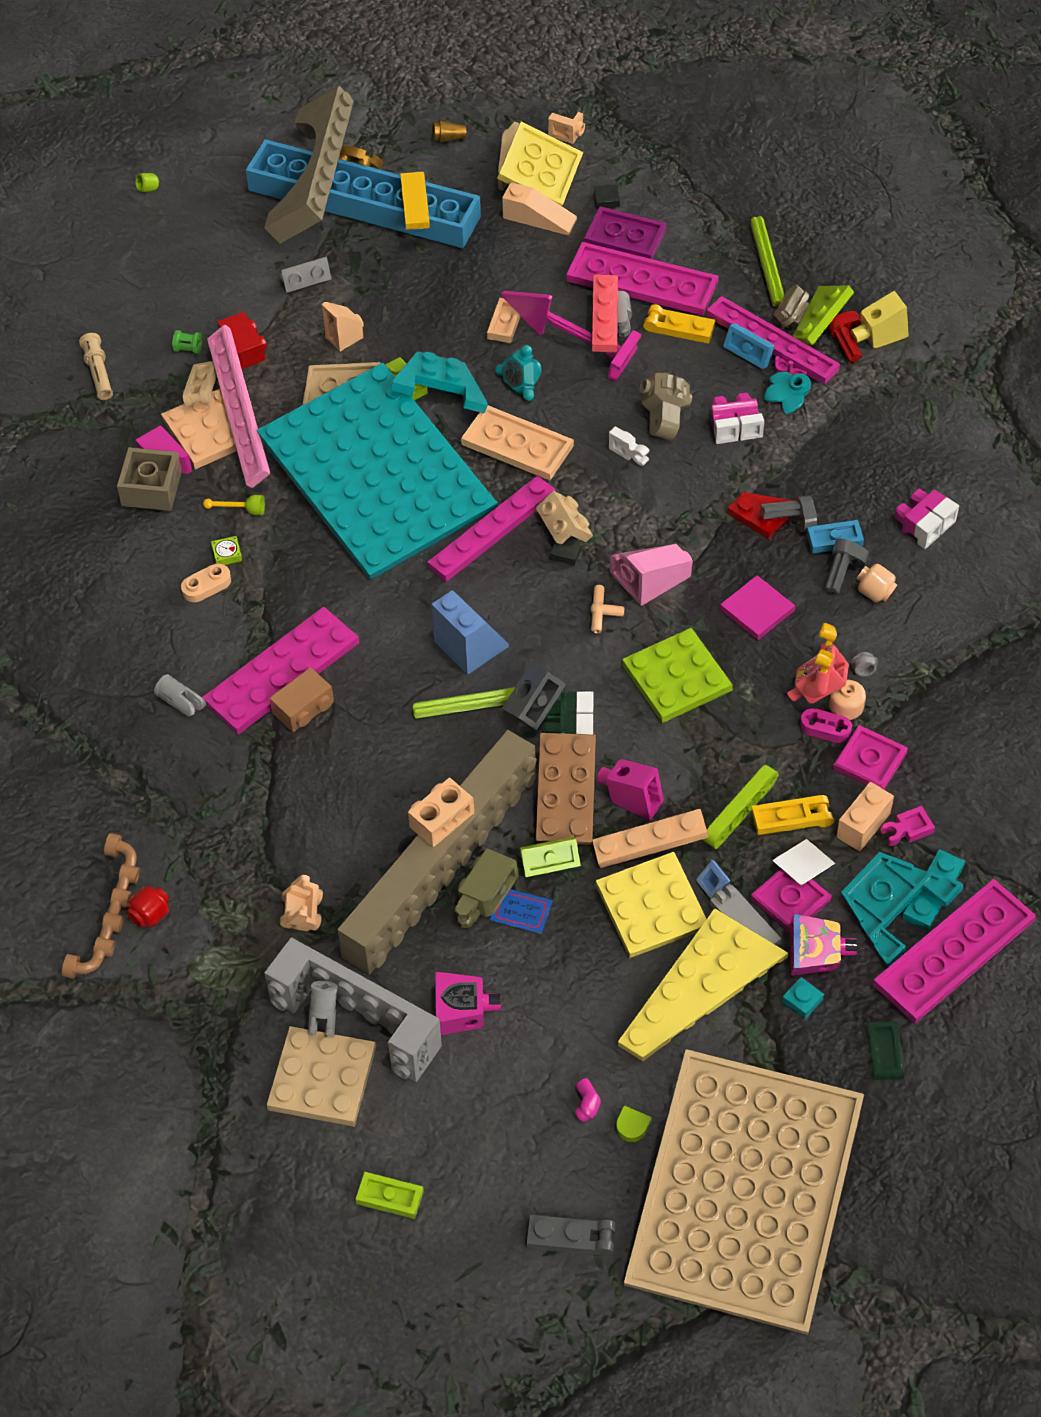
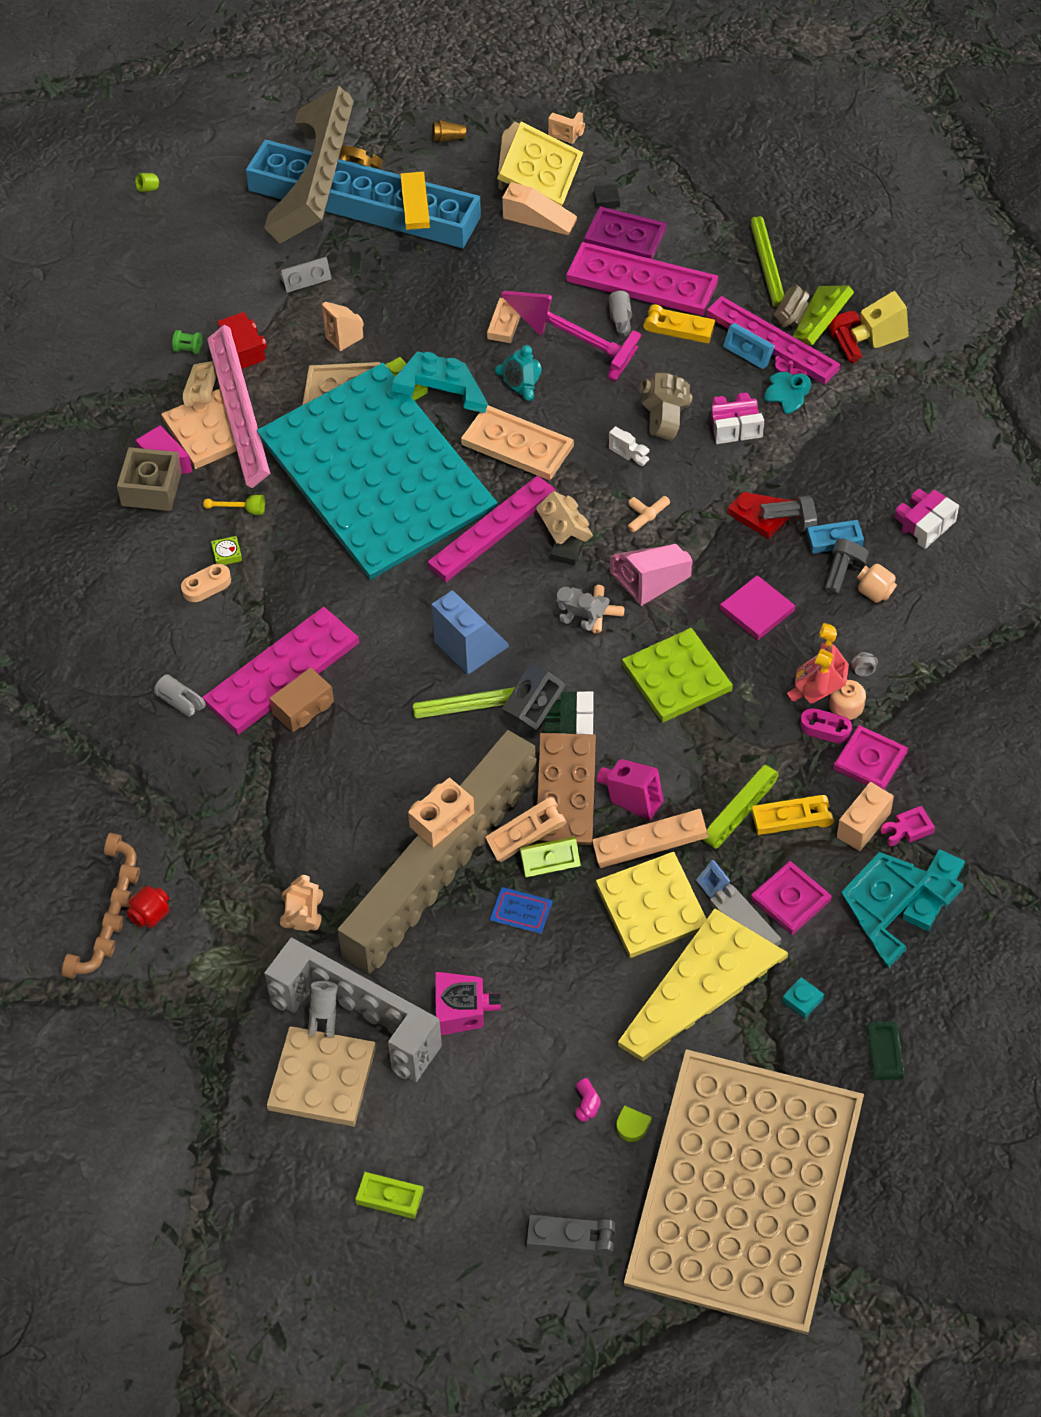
tan pin [79,333,113,400] -> none
olive hinge [455,848,519,928] -> none
coral plate [592,275,618,352] -> none
white sticker [772,839,835,885] -> none
torso [790,914,857,975] -> none
dark pink plate [873,879,1036,1024] -> none
none -> light nougat plate [485,798,566,862]
none -> light grey piece [557,587,610,631]
none -> light nougat piece [628,496,670,533]

